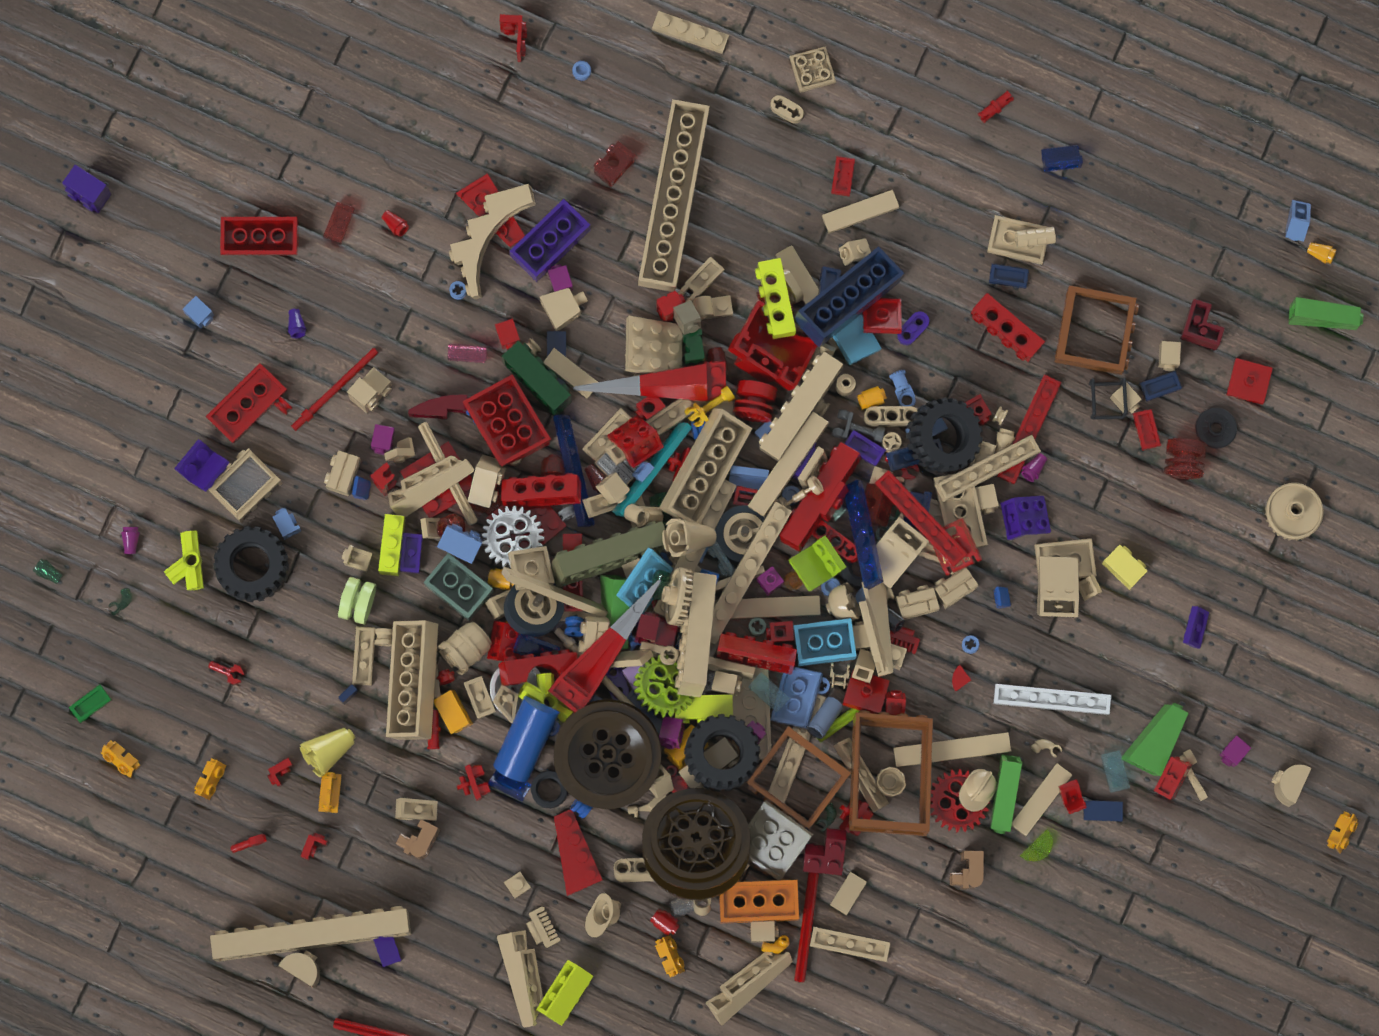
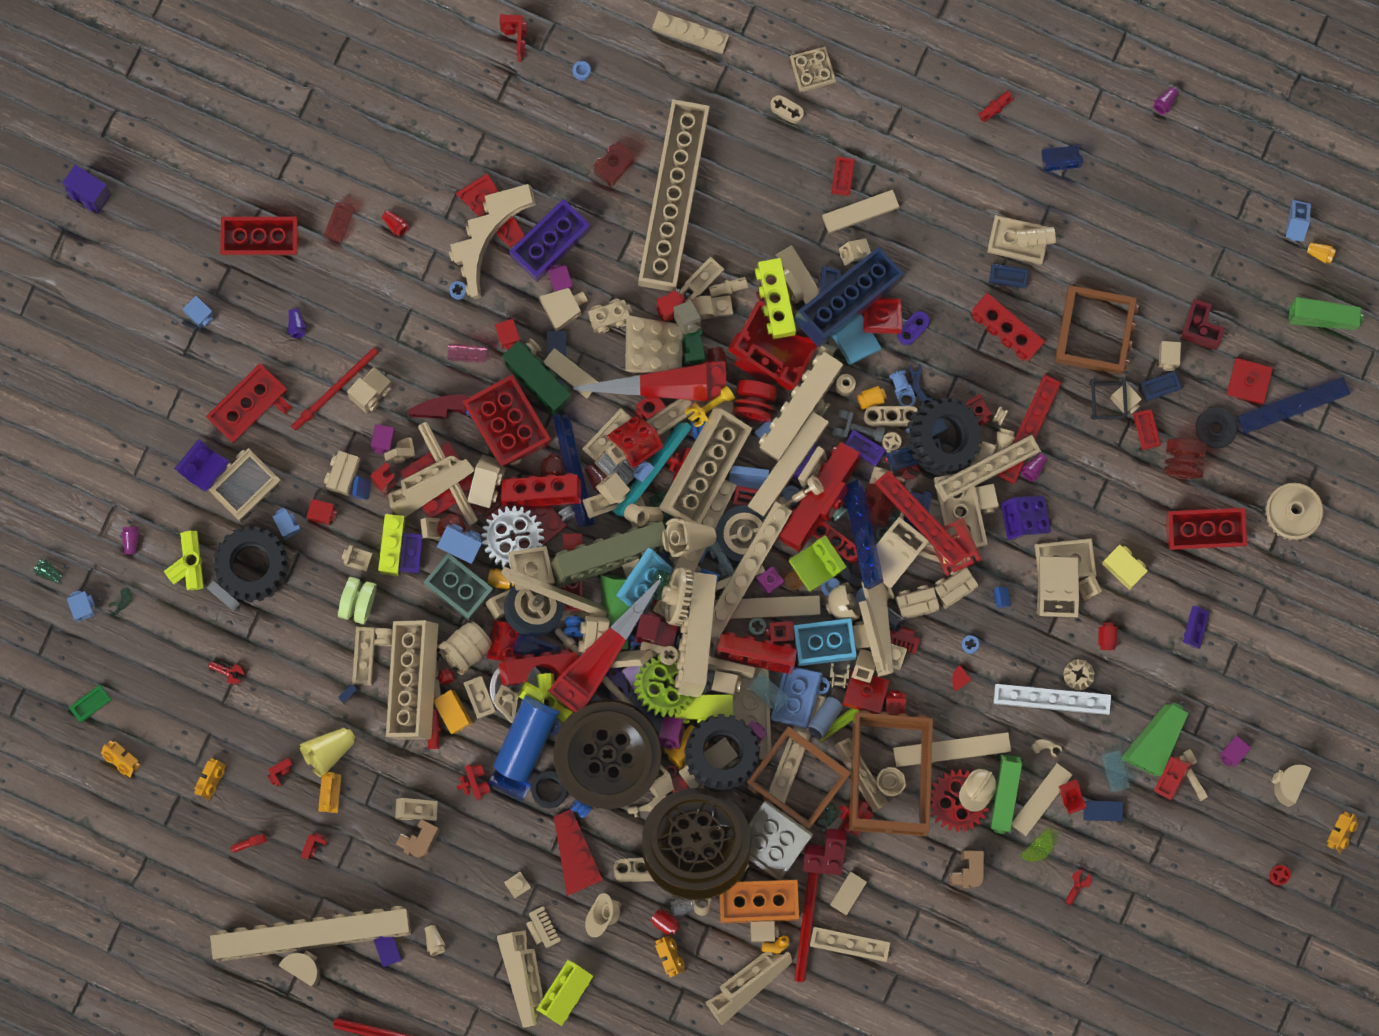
none -> medium blue brick [66,590,95,622]
none -> light grey beam [207,581,240,611]
none -> red brick [307,499,337,526]
none -> tan cone [425,925,446,956]
none -> tan brick [588,299,633,334]
none -> tan pin [708,276,748,298]
none -> dark blue piece [909,363,933,405]
none -> tan gear [1064,659,1095,690]
none -> red bar [1065,869,1091,905]
none -> red brick [1098,623,1118,650]
none -> magenta cone [1153,87,1179,115]
none -> red brick [1166,508,1247,550]
none -> clear blue plate [1237,377,1350,435]
none -> red wheel [1269,865,1291,885]

